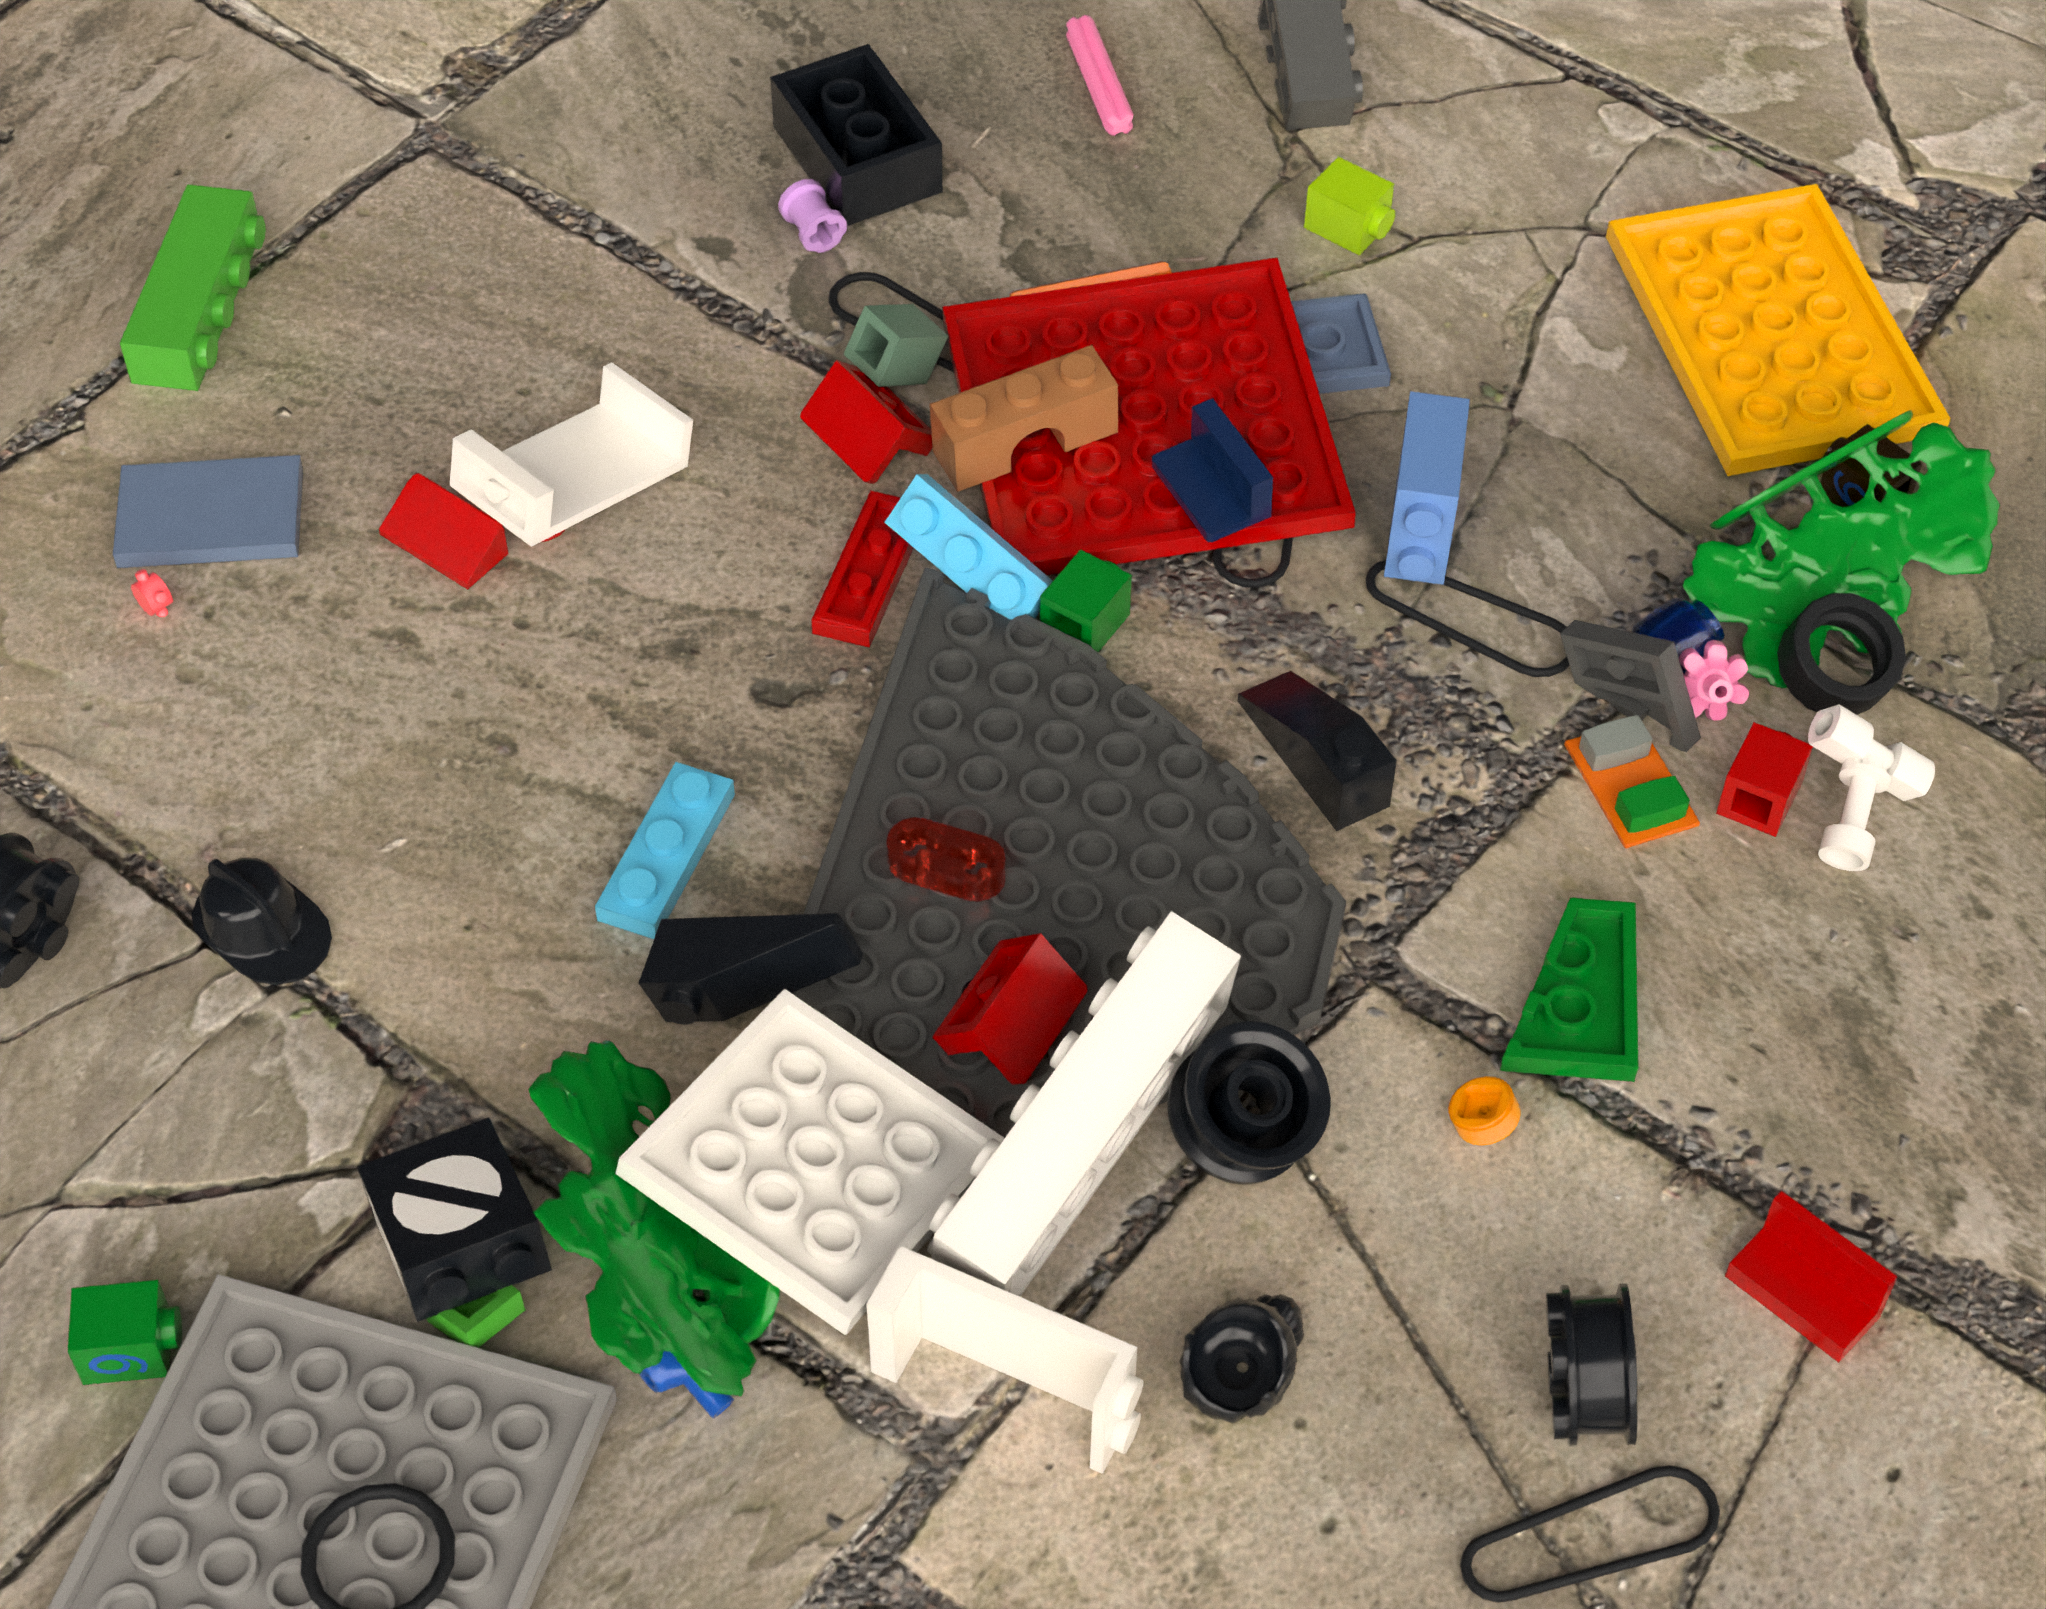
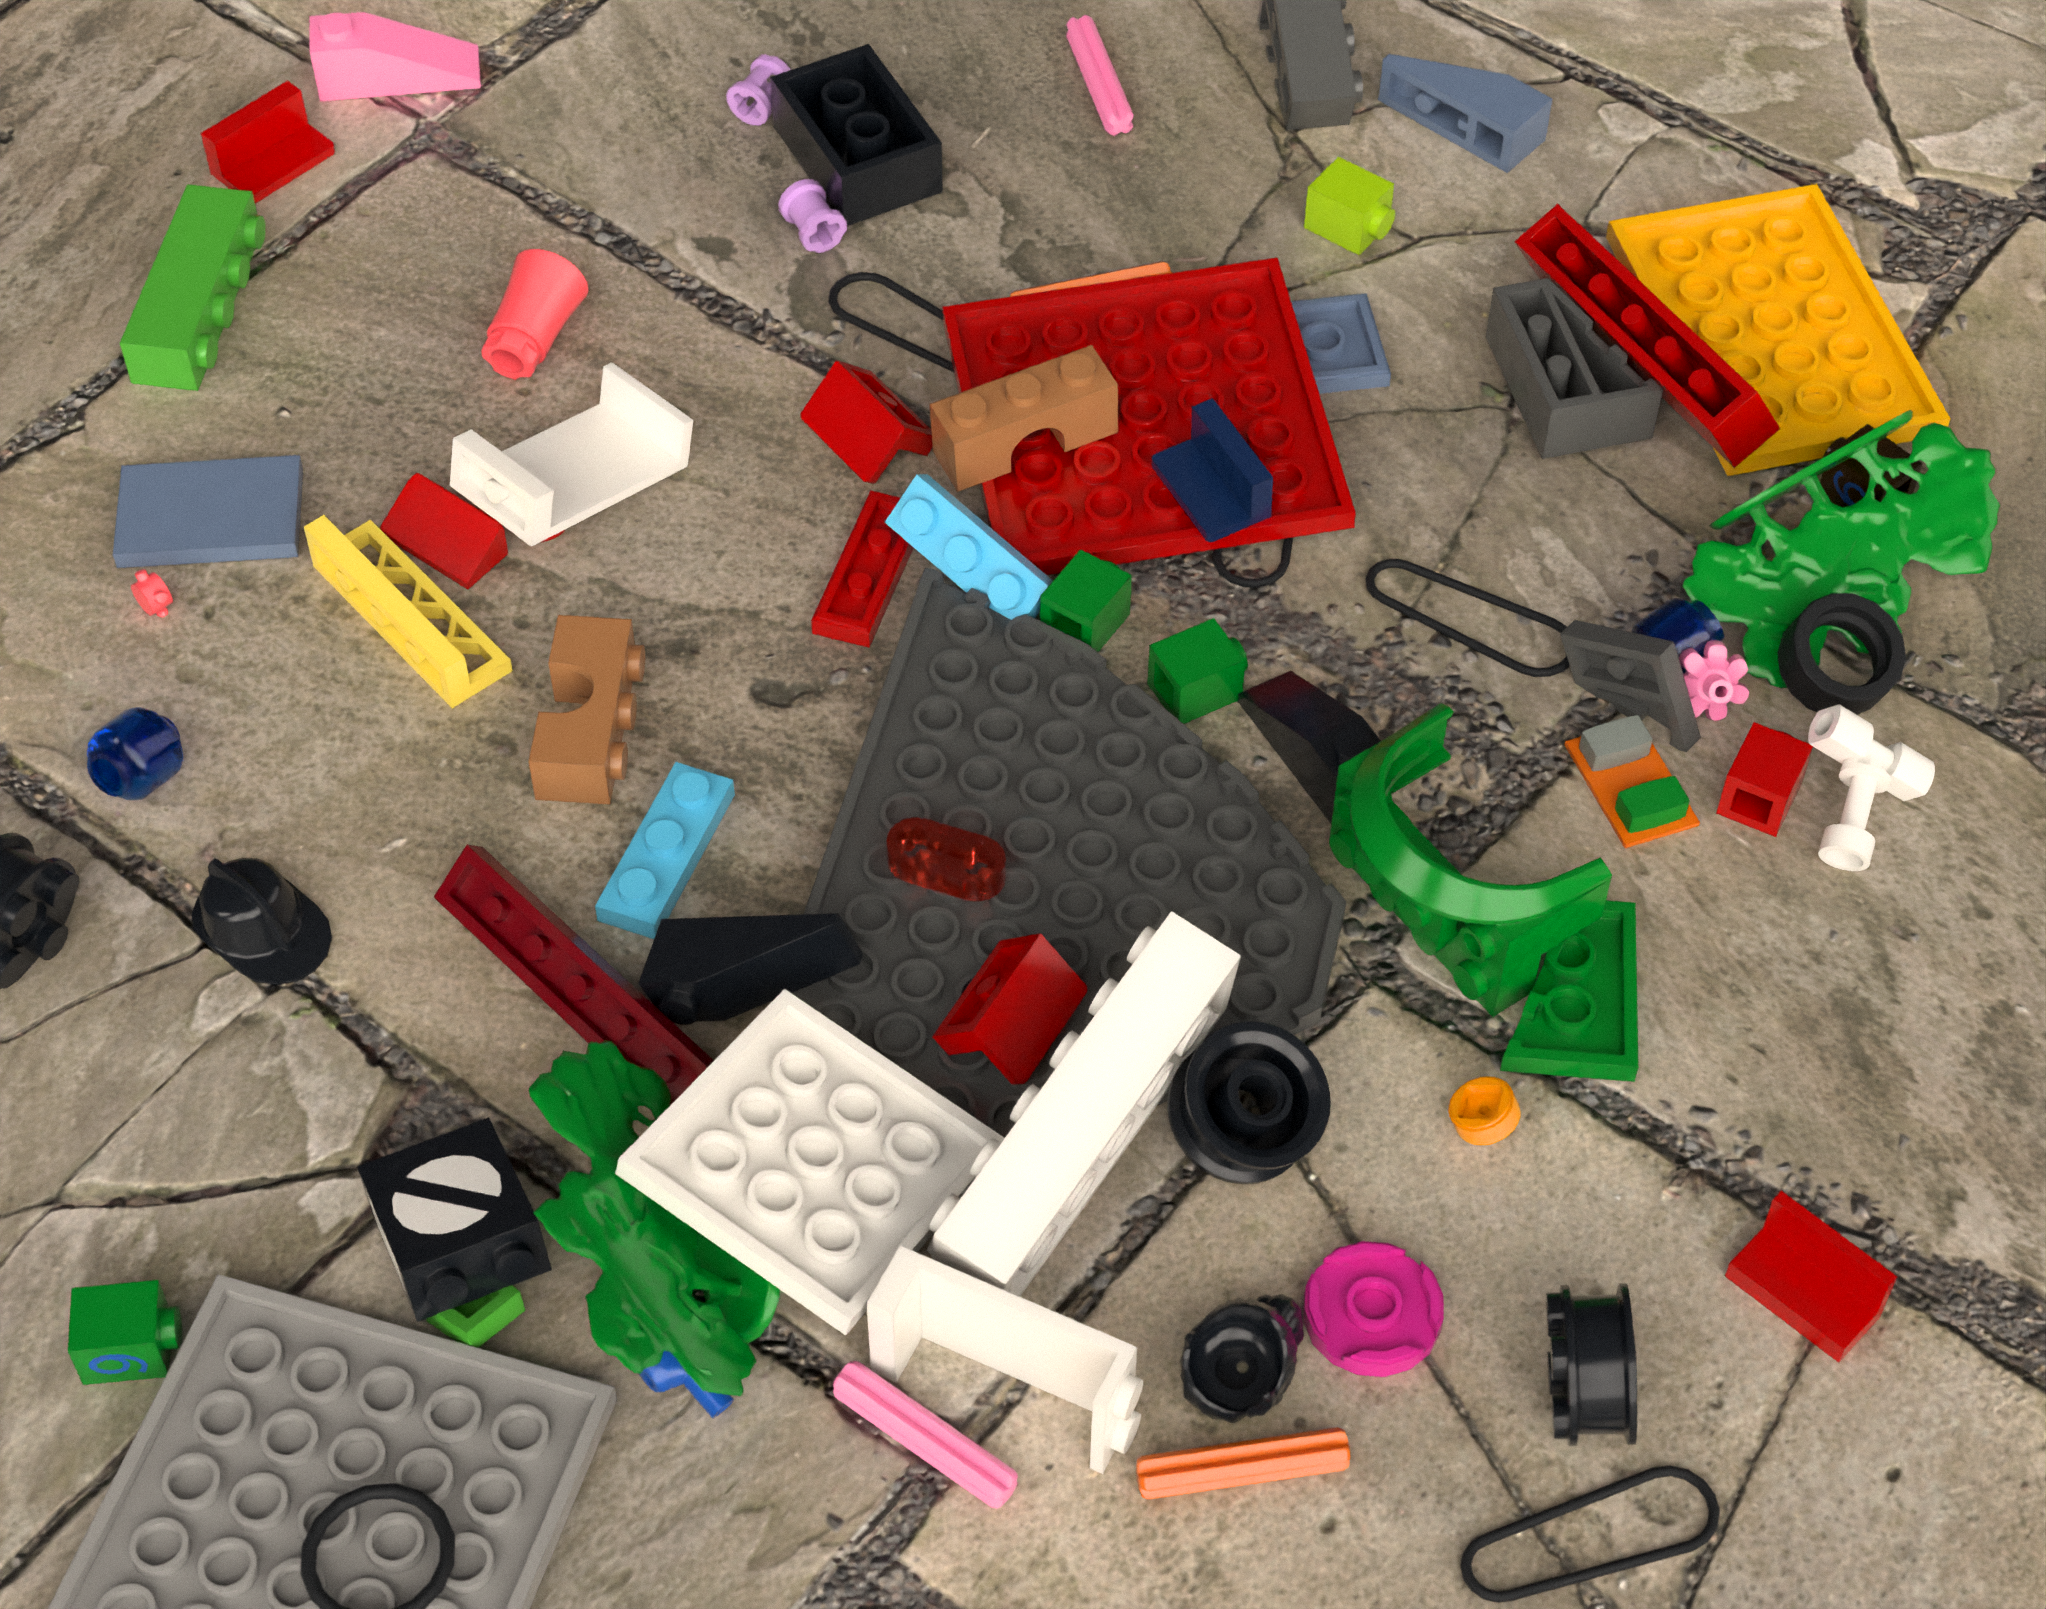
sand green brick [844,304,948,387] -> none
medium blue brick [1384,391,1470,585] -> none
none -> clear blue head [87,707,184,801]
none -> red panel [201,80,335,204]
none -> light yellow fence [304,515,513,708]
none -> bright pink slope [309,12,481,102]
none -> dark red plate [434,845,714,1105]
none -> coral plant [481,249,588,380]
none -> medium nougat arch [528,615,645,805]
none -> lavender bush [726,54,791,126]
none -> bright pink axle [833,1361,1018,1508]
none -> axle [1136,1427,1351,1499]
none -> green brick [1147,618,1248,724]
none -> dark pink tile [1303,1241,1444,1377]
none -> green piece [1329,703,1612,1017]
none -> sand blue slope [1378,54,1552,173]
none -> dark grey wedge [1486,278,1663,459]
none -> red brick [1514,204,1780,468]

